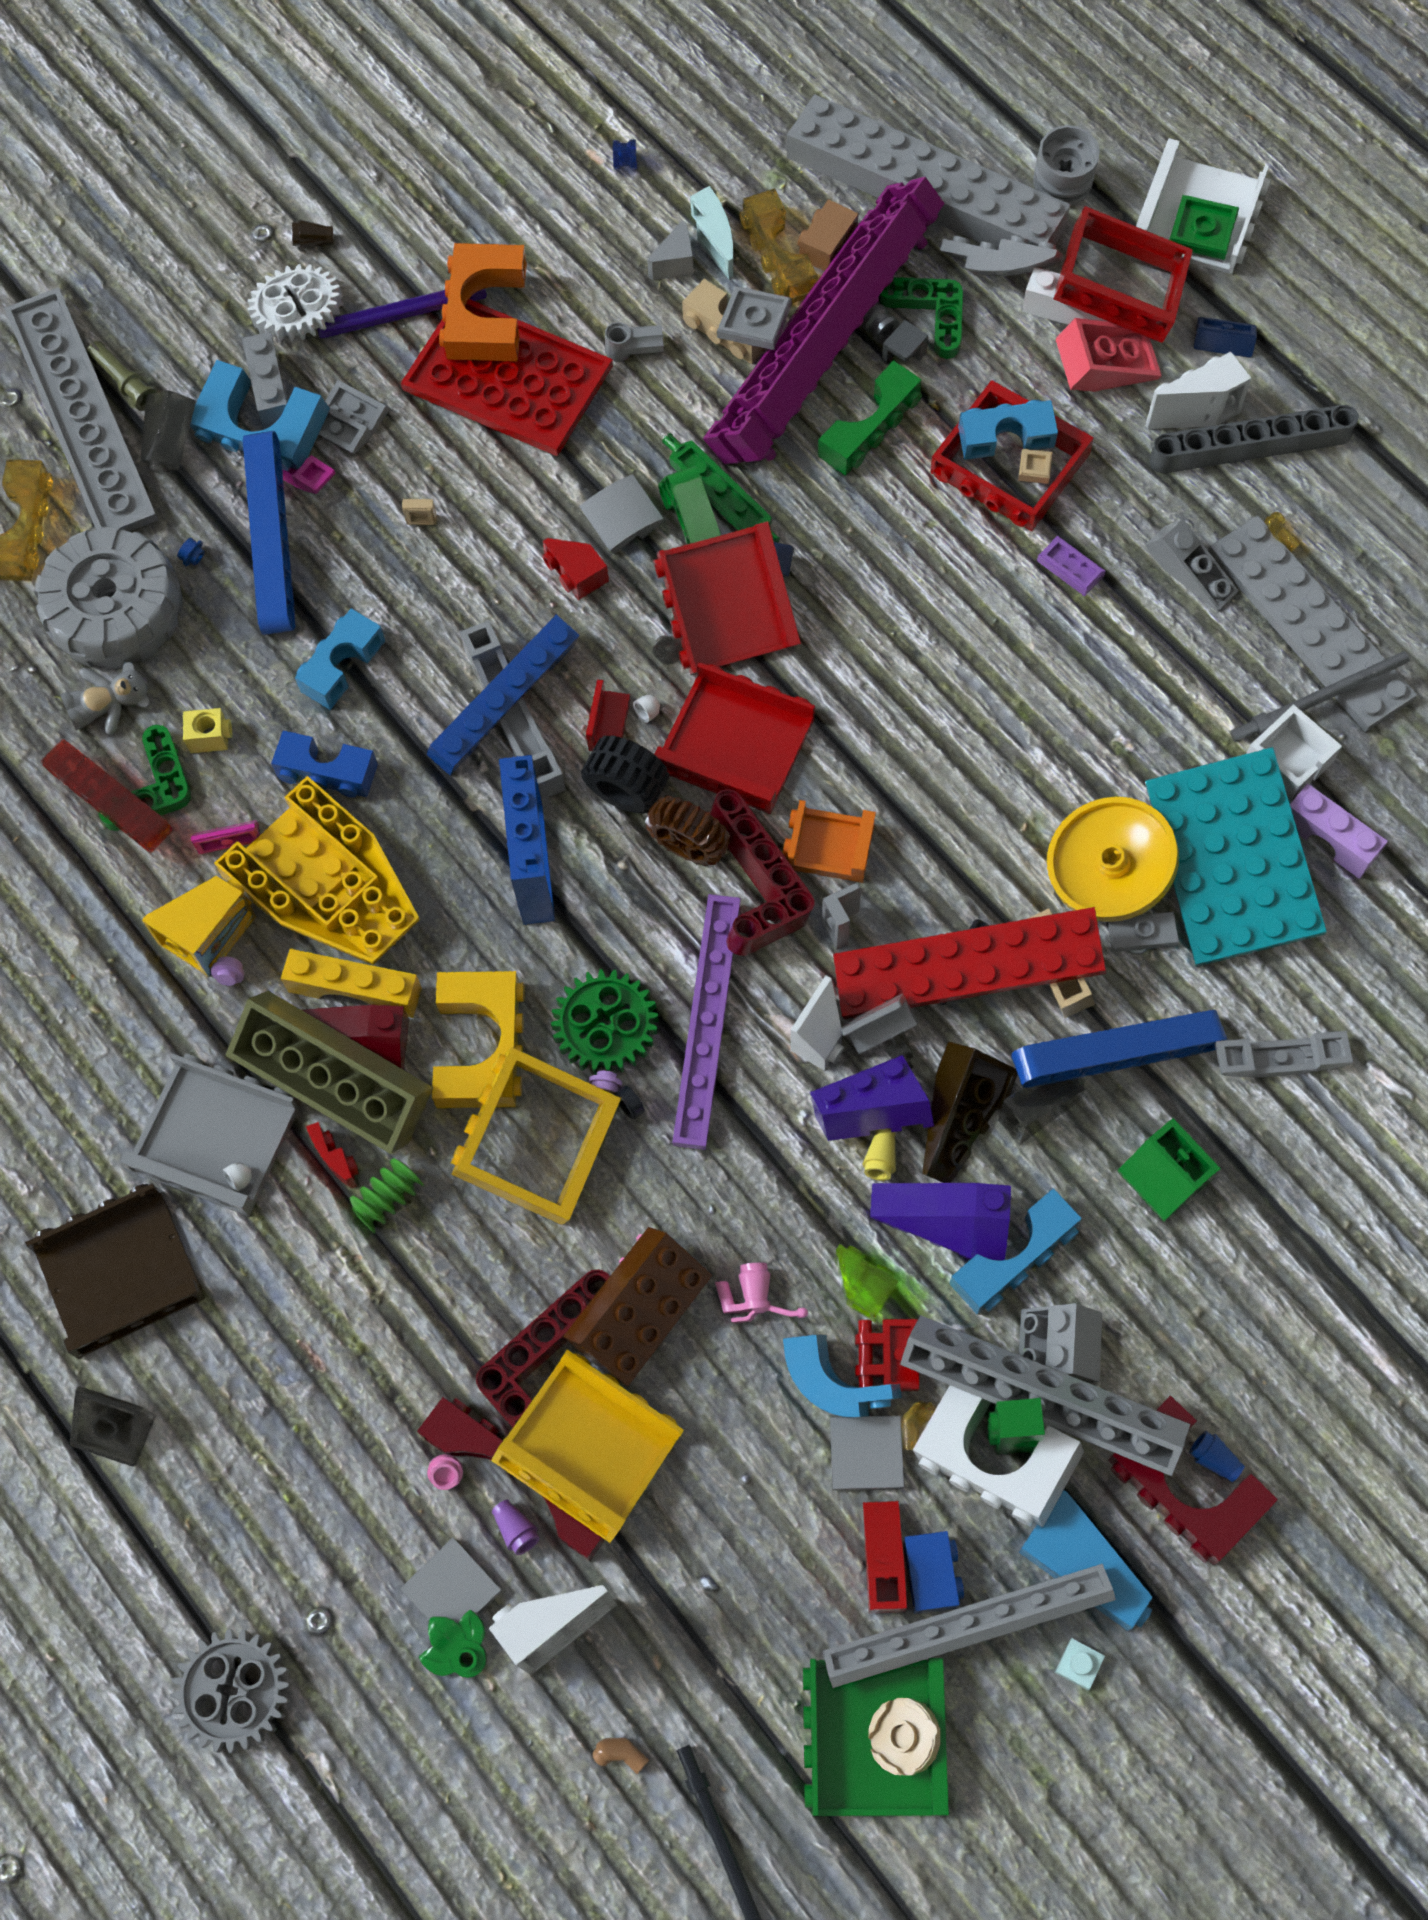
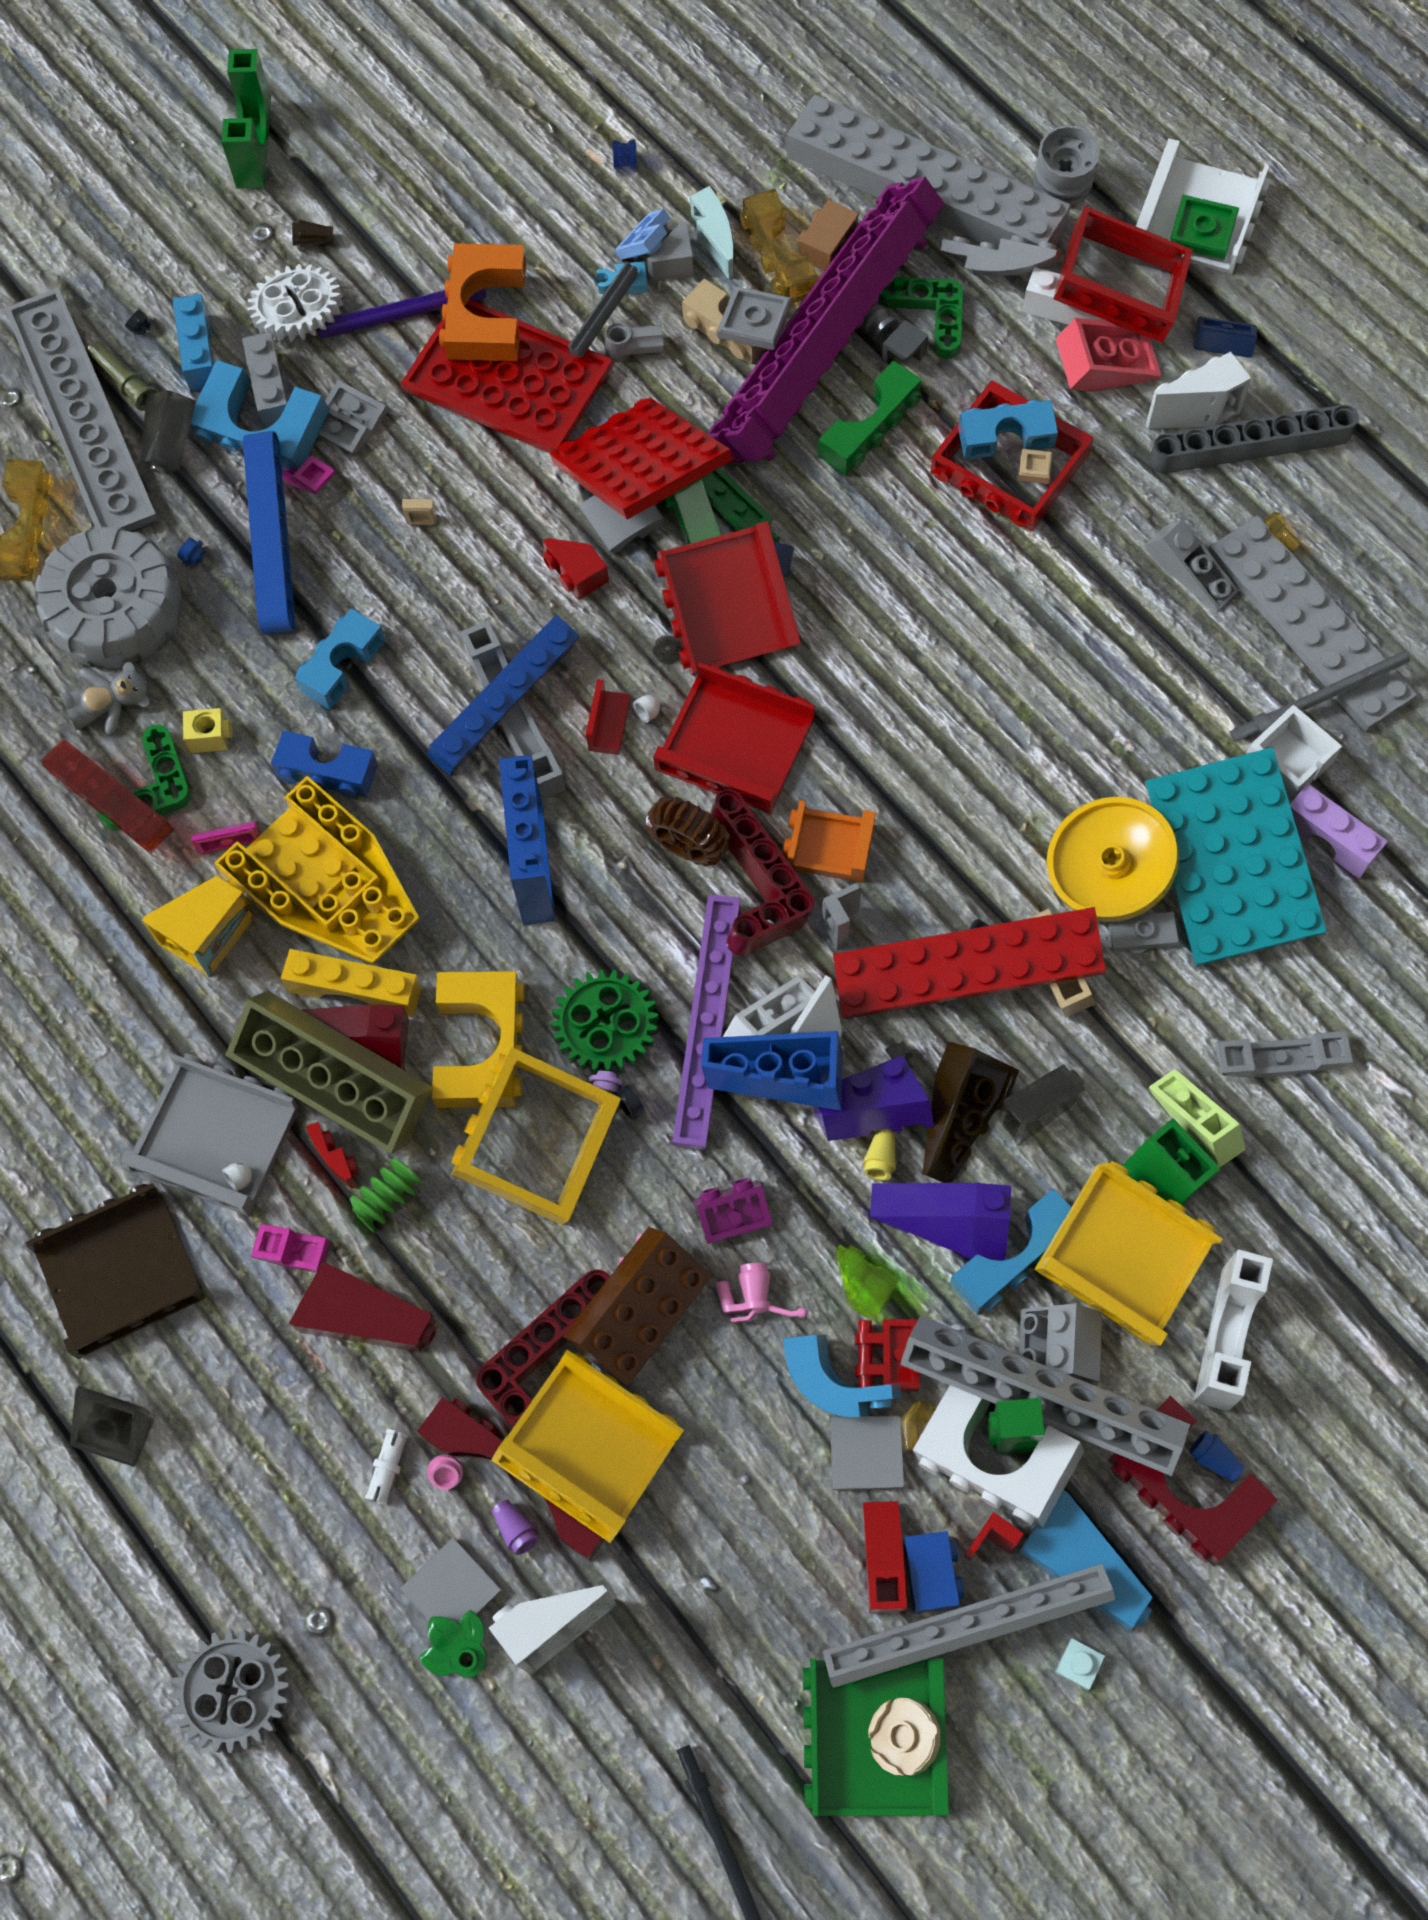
lavender plate [211,957,244,986] -> none
black tyre [581,736,670,814] -> none
medium nougat arm [593,1737,650,1774] -> none
light grey panel [840,993,918,1054] -> none
blue beam [1011,1010,1228,1088] -> none
medium lavender plate [1037,536,1105,596] -> none
none -> black hinge [125,309,151,335]
none -> dark azure arch [172,294,216,392]
none -> green arch [221,49,271,189]
none -> dark pink slope [251,1224,332,1273]
none -> dark red slope [289,1262,437,1352]
none -> white pin [365,1429,408,1505]
none -> red plate [550,397,734,520]
none -> dark grey axle [568,263,638,358]
none -> medium azure plate [596,261,648,295]
none -> light blue plate [614,209,670,260]
none -> magenta bracket [693,1178,773,1244]
none -> blue wedge [701,1031,843,1111]
none -> white slope [723,975,815,1037]
none -> red panel [964,1512,1024,1561]
none -> yellow panel [1034,1161,1223,1346]
none -> yellowish green slope [1149,1069,1246,1167]
none -> white arch [1193,1249,1273,1411]

